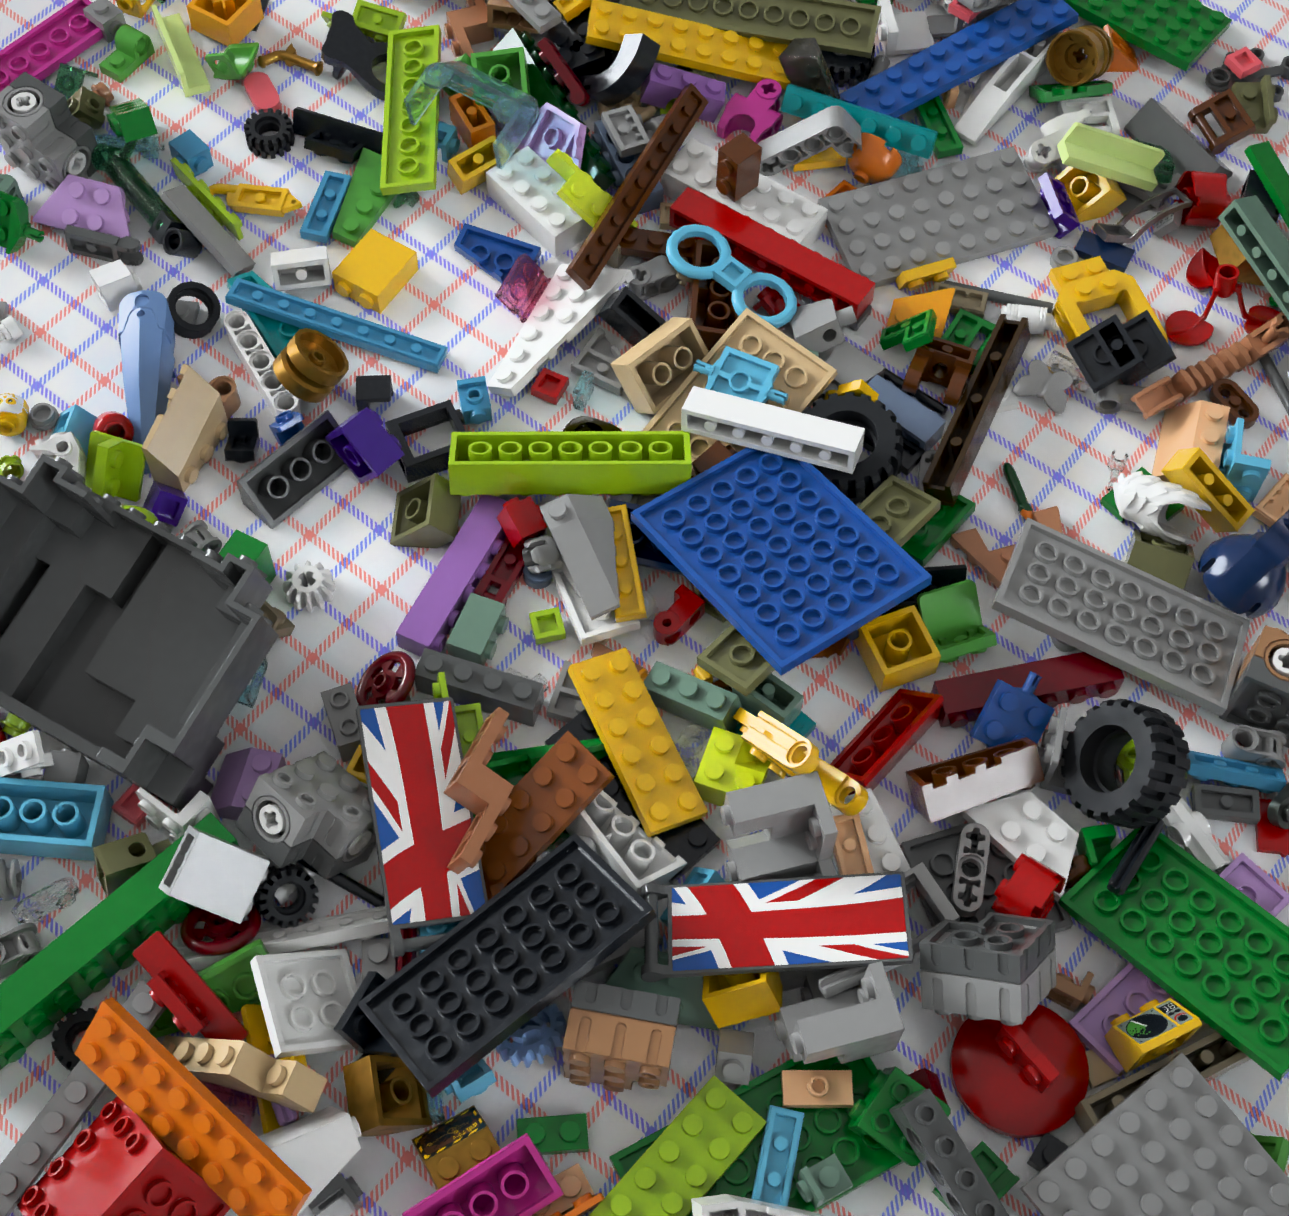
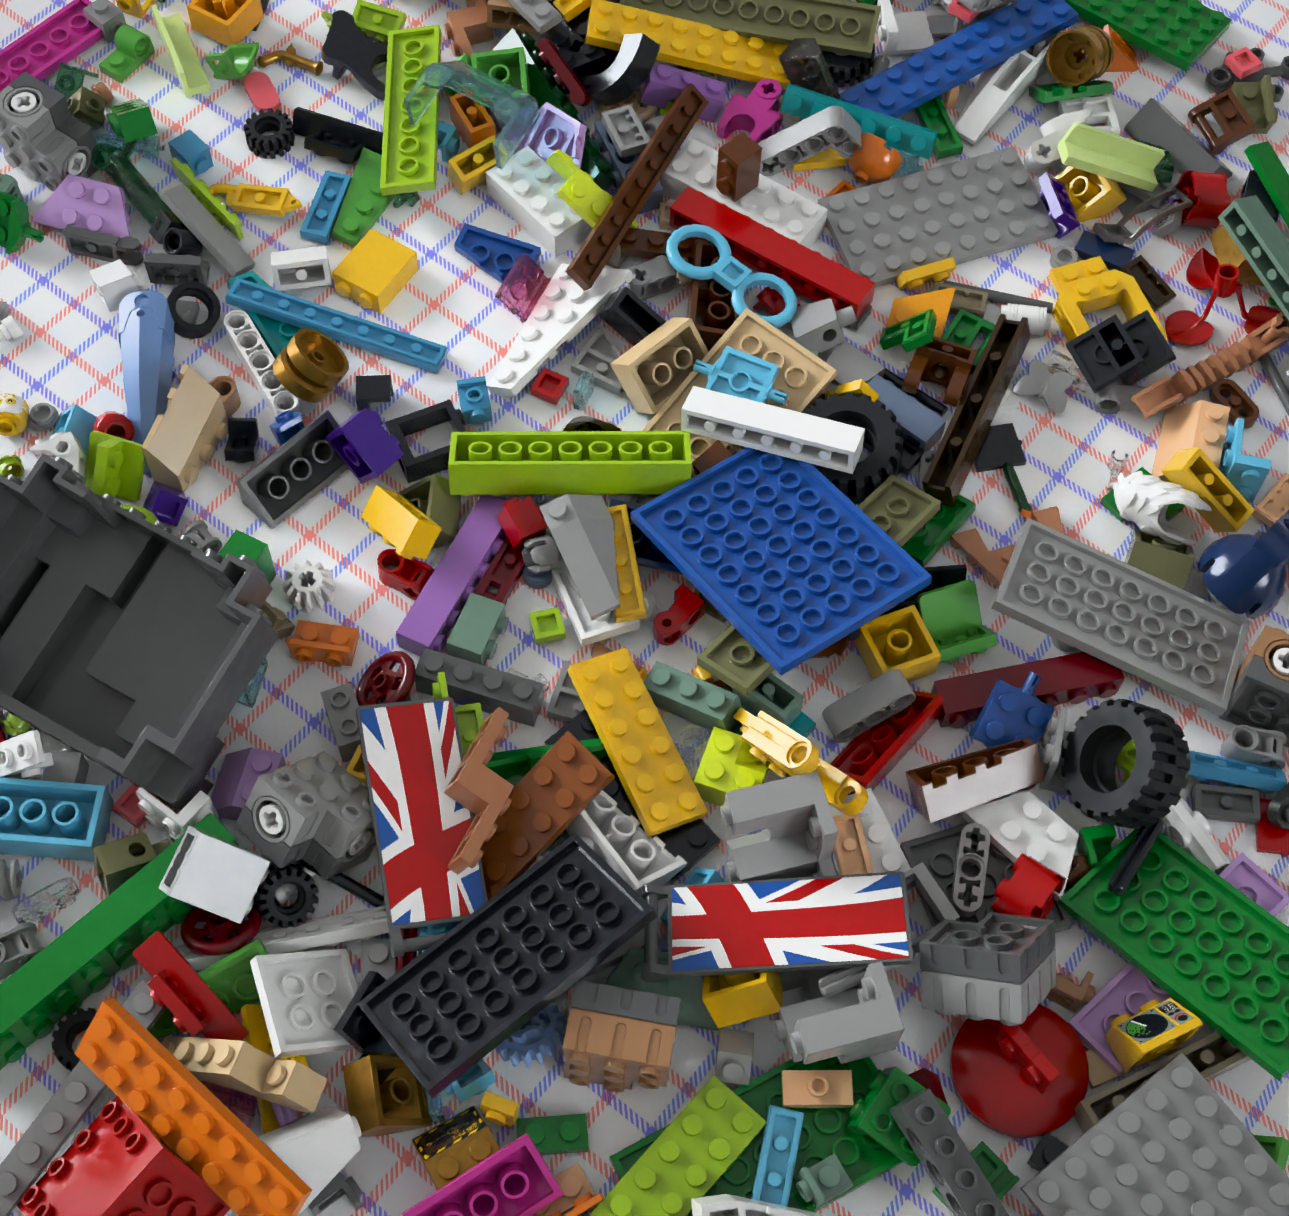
none -> dark grey bracket [144,253,210,285]
none -> orange bracket [287,620,360,667]
none -> yellow brick [360,485,442,560]
none -> red piece [377,549,434,601]
none -> yellow plate [480,1091,520,1129]
none -> light grey beam [822,669,916,743]
none -> black piece [974,423,1026,473]
none -> dark brown plate [1119,255,1176,313]

